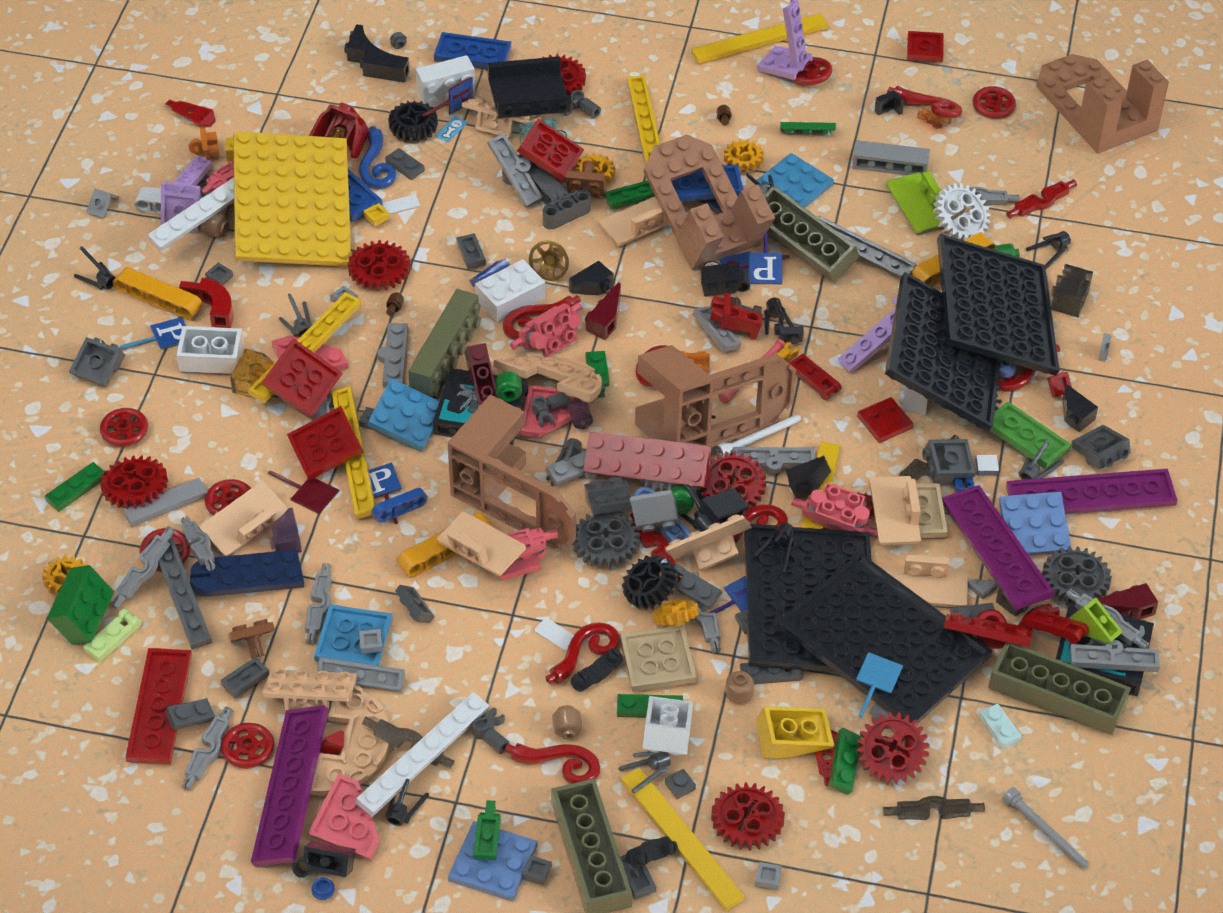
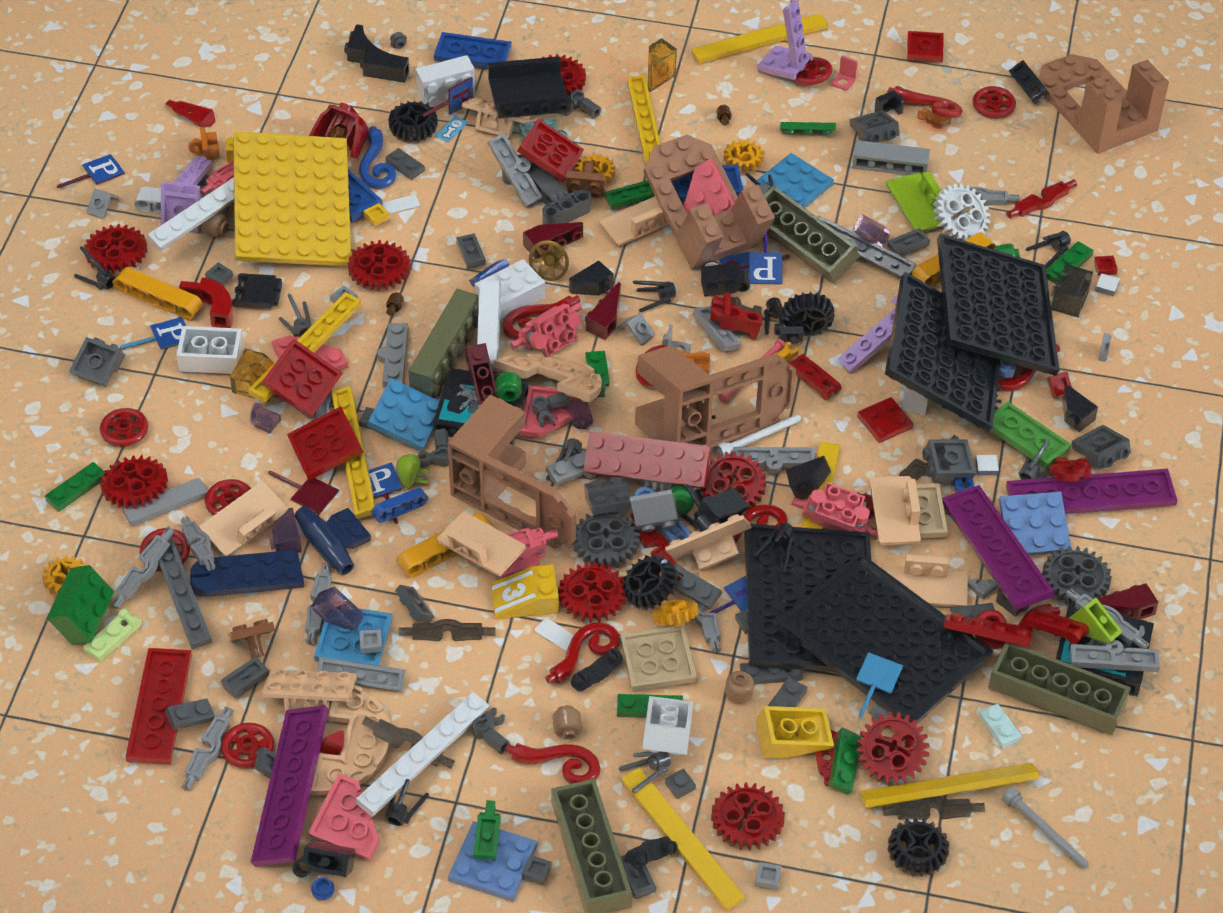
none -> blue piece [57,154,125,188]
none -> red gear [84,224,148,274]
none -> black plate [232,273,283,309]
none -> plate [250,403,281,433]
none -> dark grey plate [254,747,276,779]
none -> dark blue plate [294,506,371,575]
none -> clear purple slope [310,586,364,631]
none -> lime piece [396,454,430,489]
none -> clear smoke piece [399,619,496,641]
none -> dark grey bar [418,428,449,468]
none -> white beam [477,280,501,371]
none -> yellow slope [491,564,559,619]
none -> dark red slope [523,222,583,258]
none -> red gear [558,562,626,623]
none -> light grey bracket [617,313,654,345]
none -> black plant [633,280,676,312]
none -> clear yellow slope [648,38,677,92]
none -> light grey bracket [662,325,691,353]
none -> coral plate [684,158,735,216]
none -> dark grey plate [768,677,807,707]
none -> black gear [782,291,835,336]
none -> coral bracket [831,55,858,91]
none -> dark grey plate [849,110,900,143]
none -> clear purple slope [852,214,890,246]
none -> yellow tile [859,763,1039,808]
none -> dark grey plate [887,228,930,256]
none -> black gear [887,817,950,877]
none -> black plate [1009,60,1050,104]
none -> green plate [1046,241,1094,286]
none -> red plate [1049,457,1091,482]
none -> red plate [1094,255,1118,276]
none -> white tile [1095,273,1120,296]

